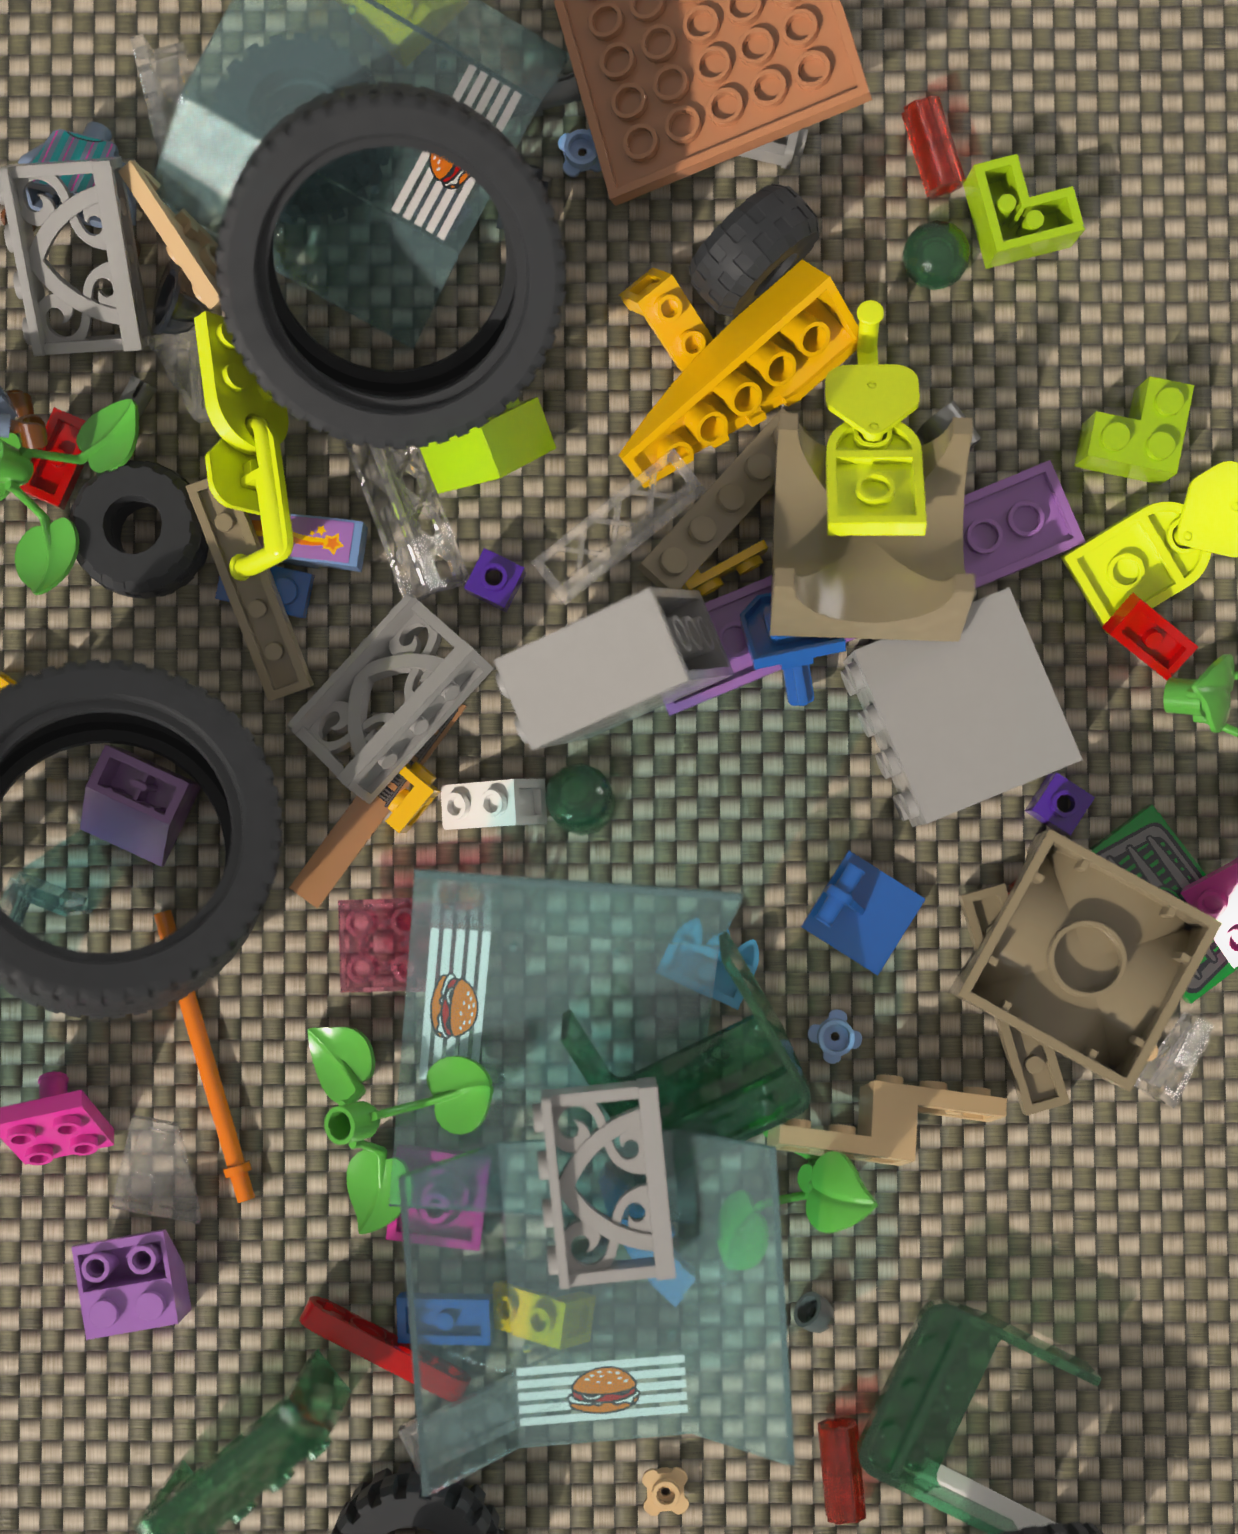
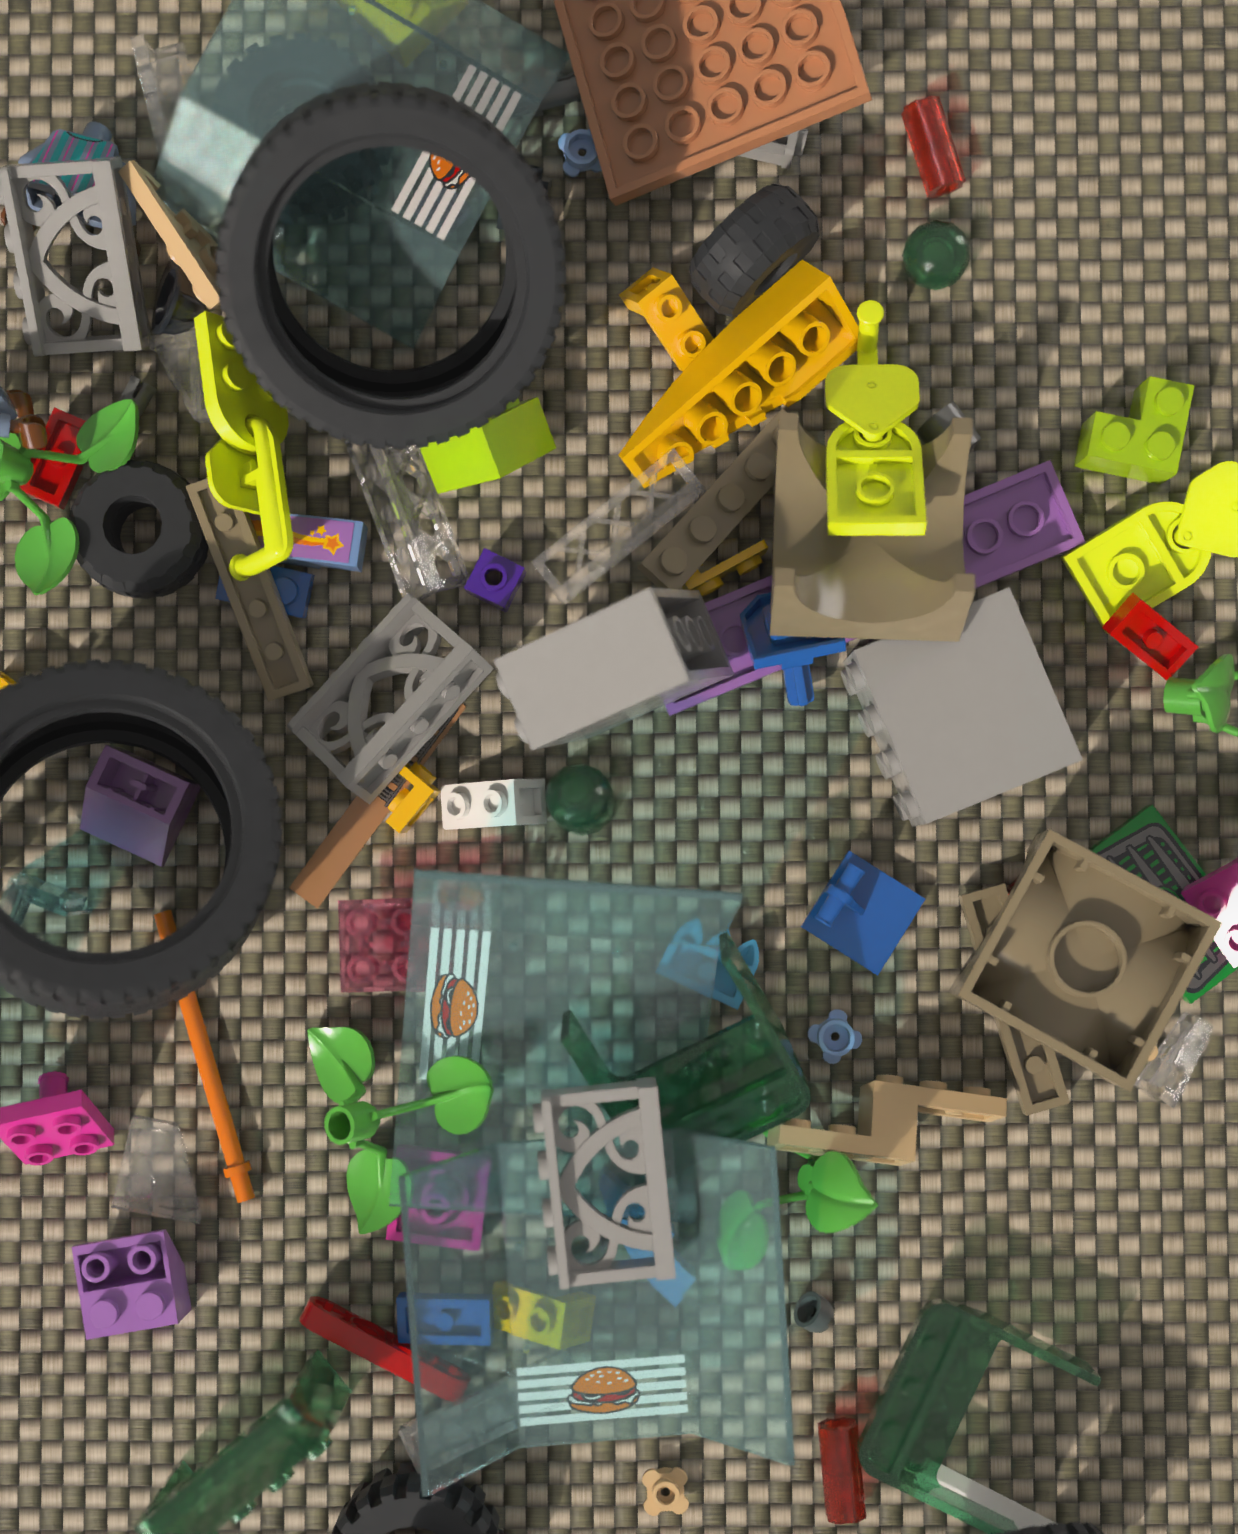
lime brick [963,154,1085,269] -> none
dark purple plate [1024,772,1095,836] -> none

